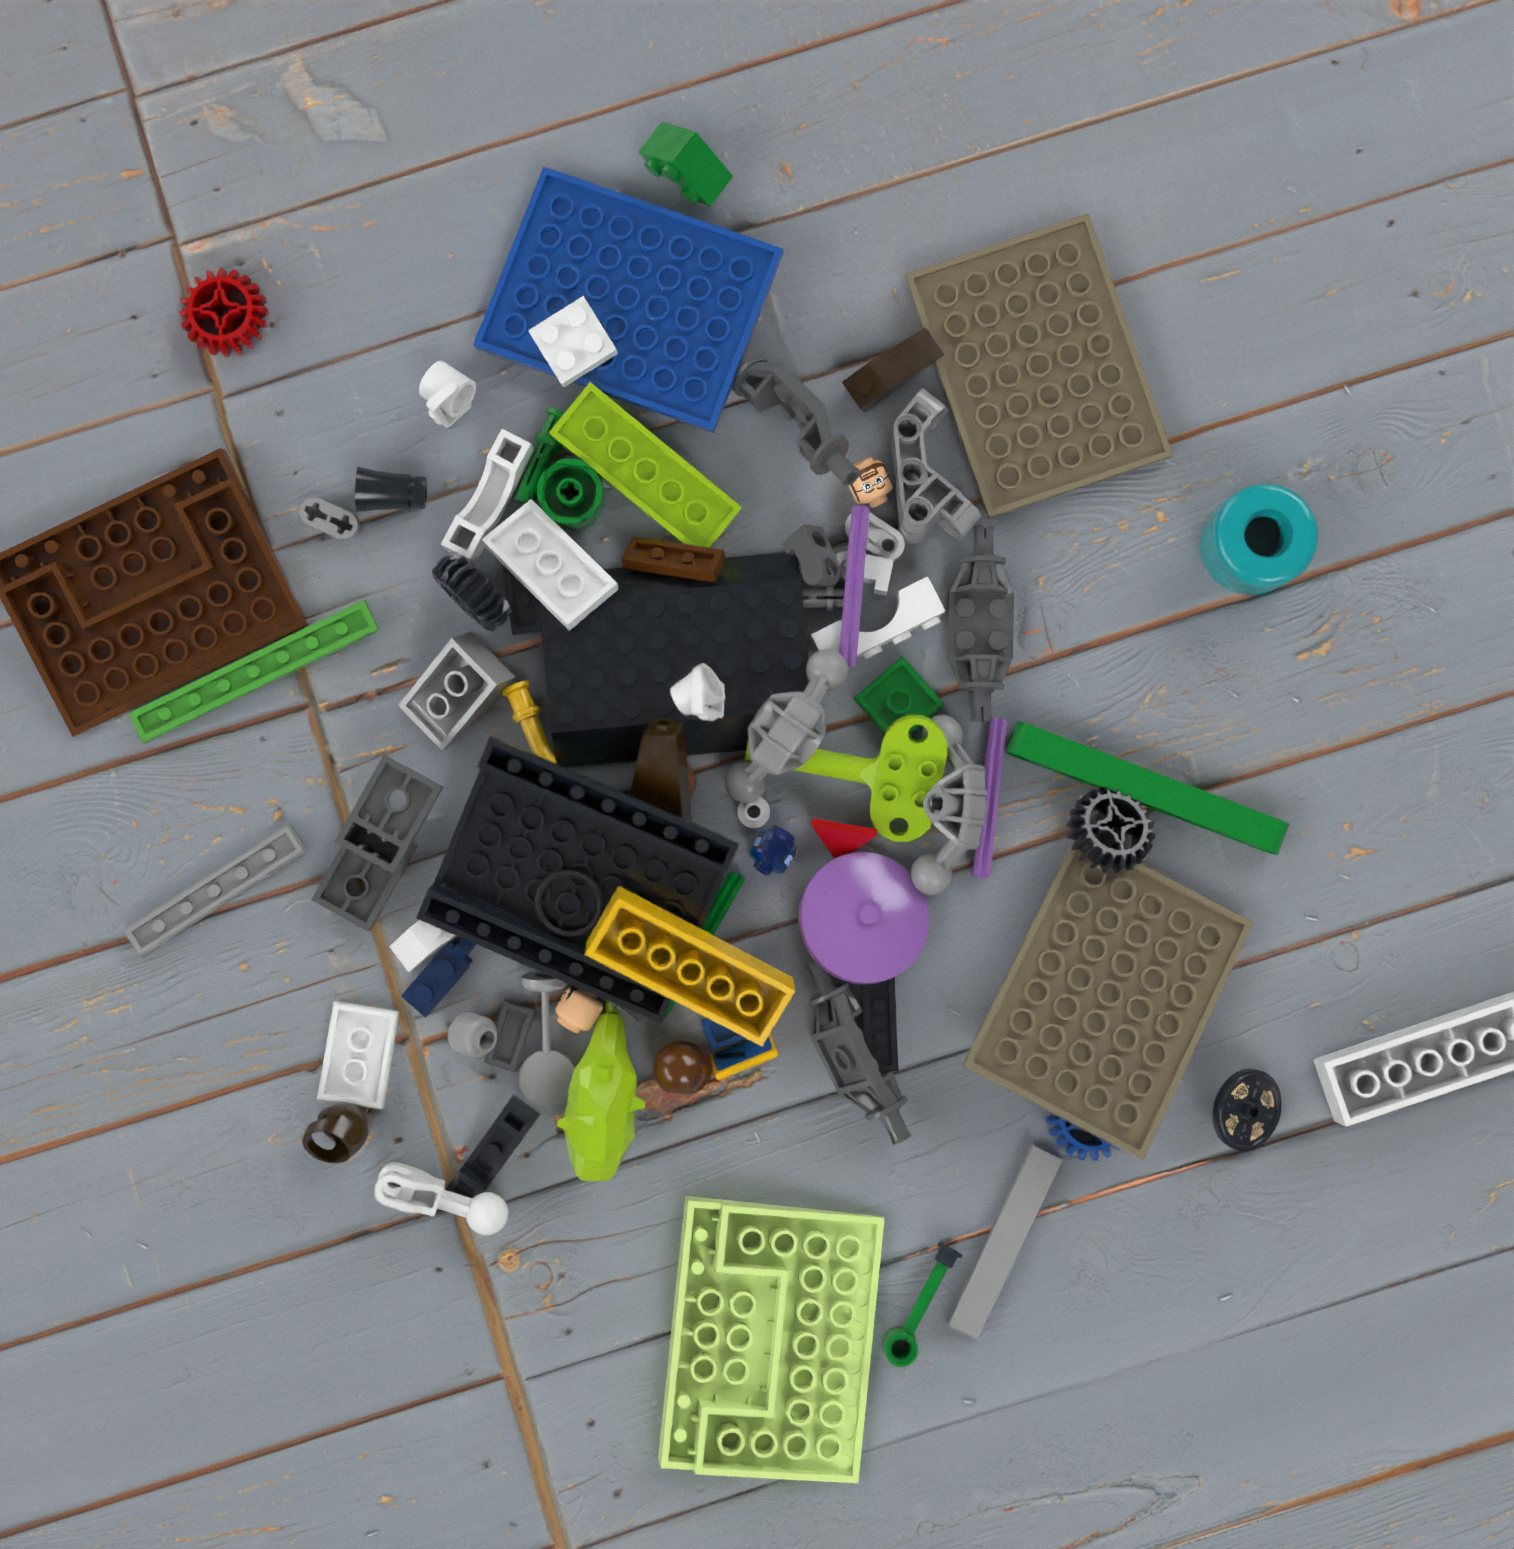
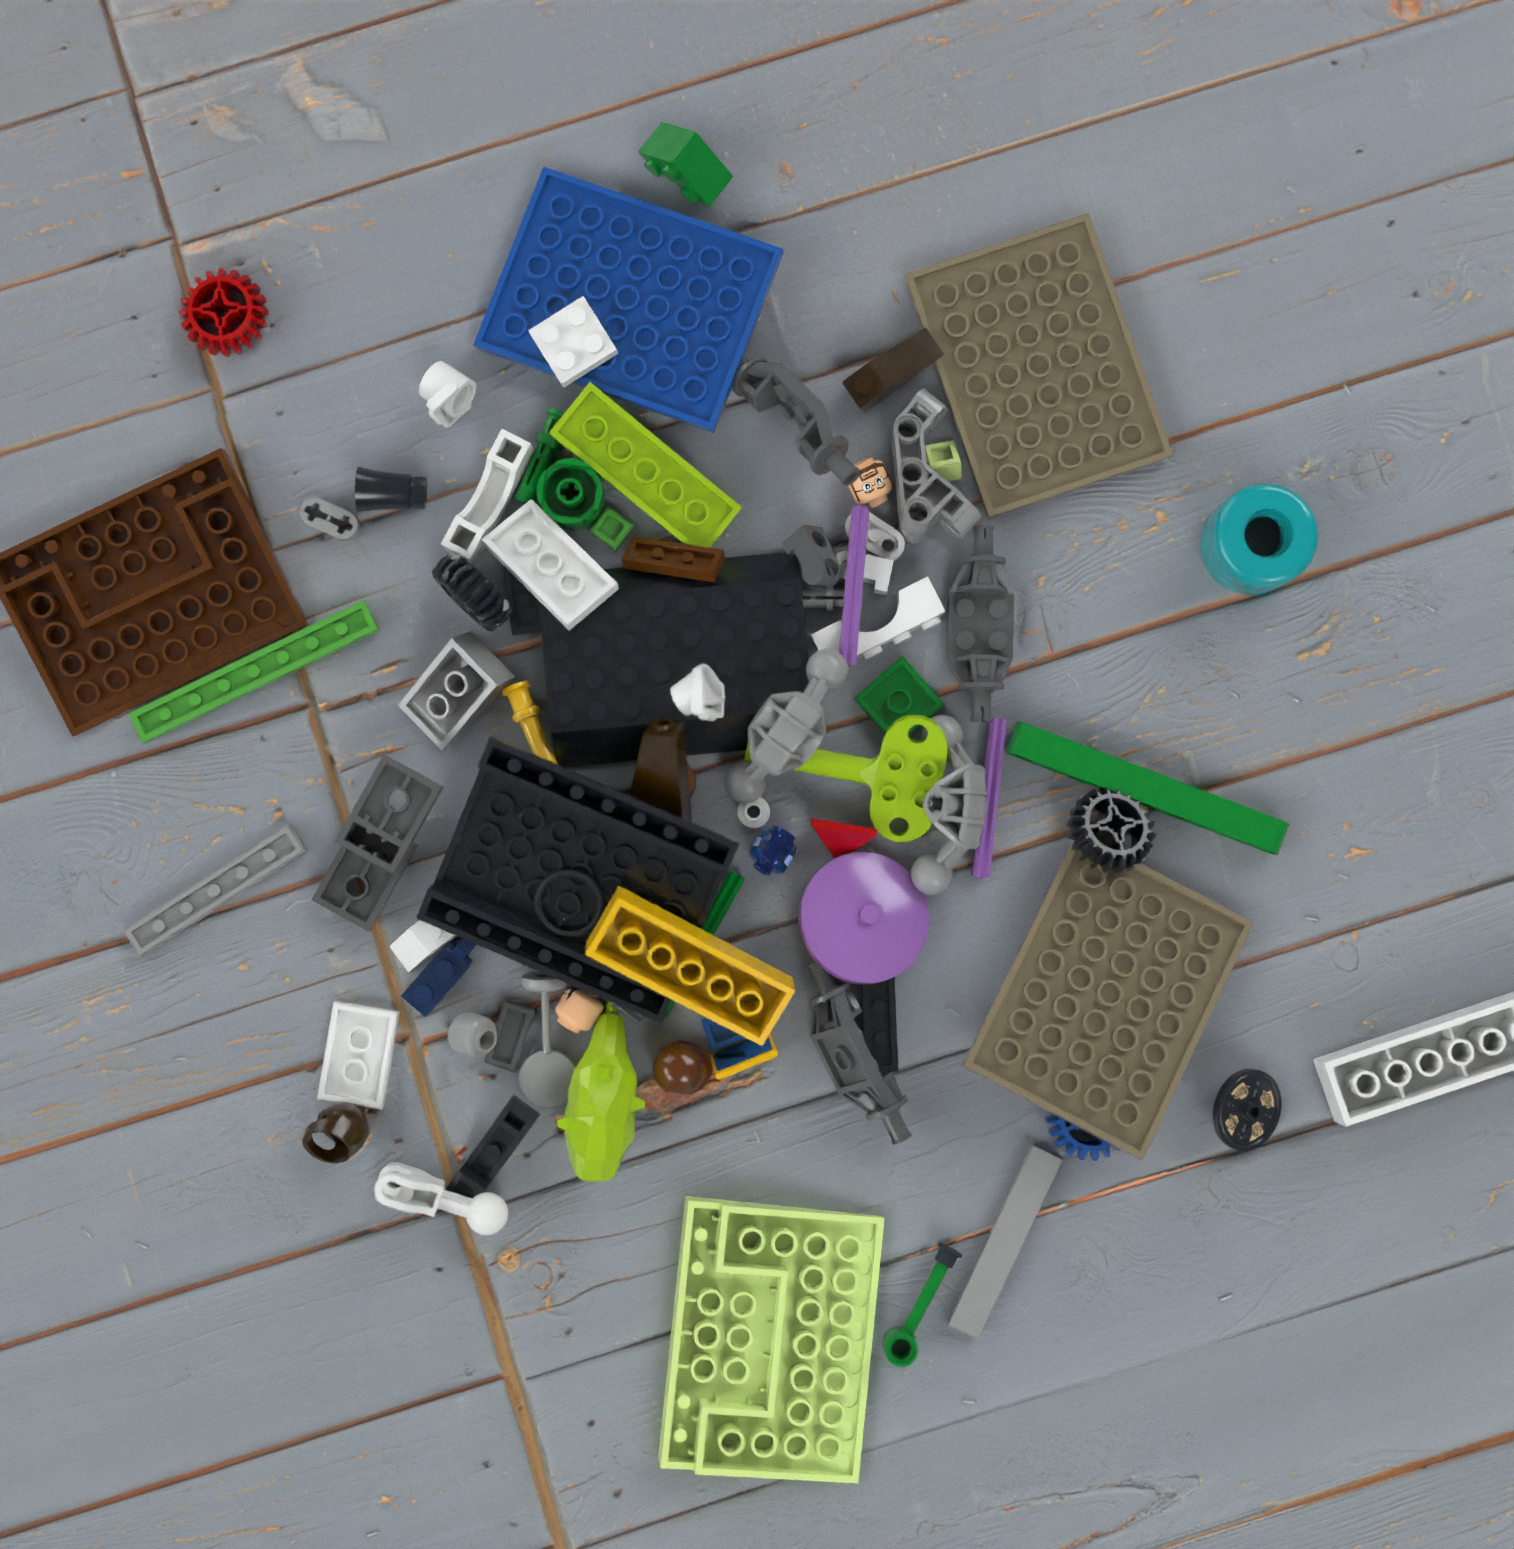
none -> bright green tile [589,506,635,552]
none -> yellowish green slope [925,440,962,482]

